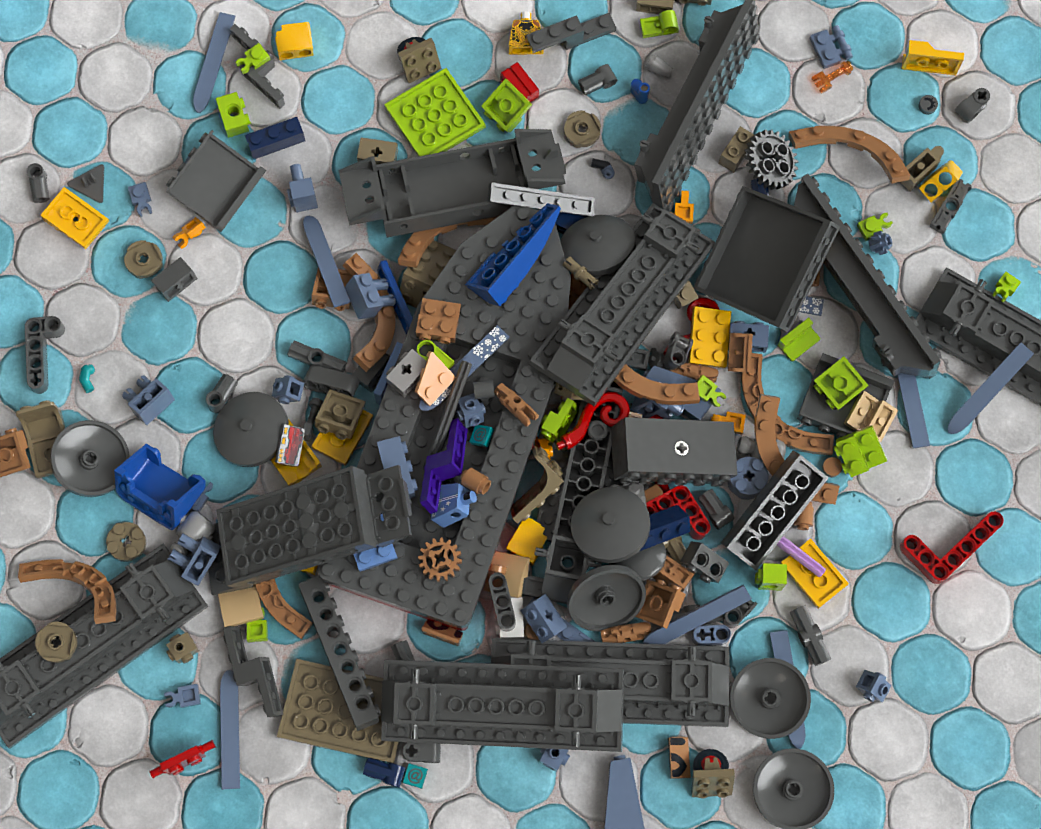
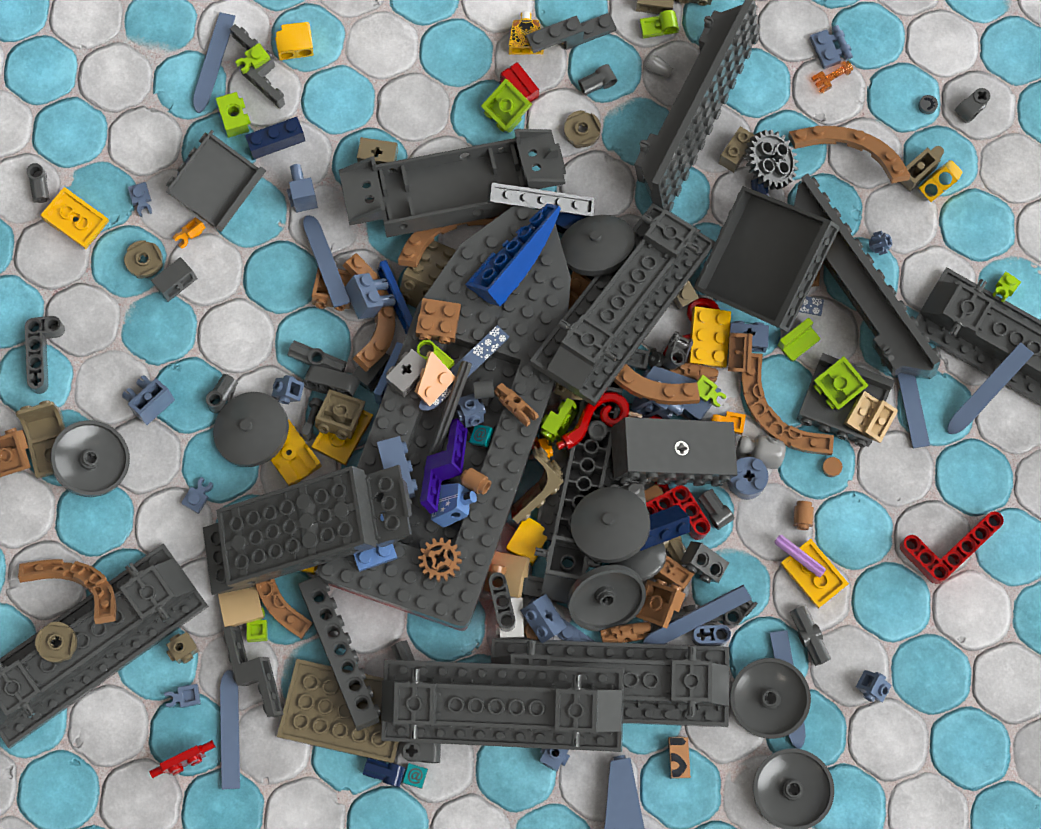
dark grey piece [67,164,105,203] -> none
teal arm [79,364,95,393] -> none
dark tan plate [106,522,147,562] -> none
blue windscreen [114,444,206,530] -> none
sand blue brick [167,533,221,586] -> none
light grey piece [170,511,215,556] -> none
slope [275,424,305,467] -> none
lime plate [384,68,486,157] -> none
dark tan plate [397,37,442,83] -> none
medium nougat slope [421,620,463,646] -> none
dark tan pin [563,257,599,290] -> none
arm [591,158,615,179] -> none
blue piece [630,79,650,104] -> none
light orange plate [674,190,694,224] -> none
dark tan plate [691,749,735,799] -> none
dark grey brick [720,451,829,570] -> none
medium nougat plate [754,394,840,505] -> none
lime brick [755,563,787,591] -> none
lime plate [834,425,887,477] -> none
lime plate [857,213,893,241] -> none
yellow piece [901,40,964,75] -> none
dark grey piece [930,179,972,234] -> none

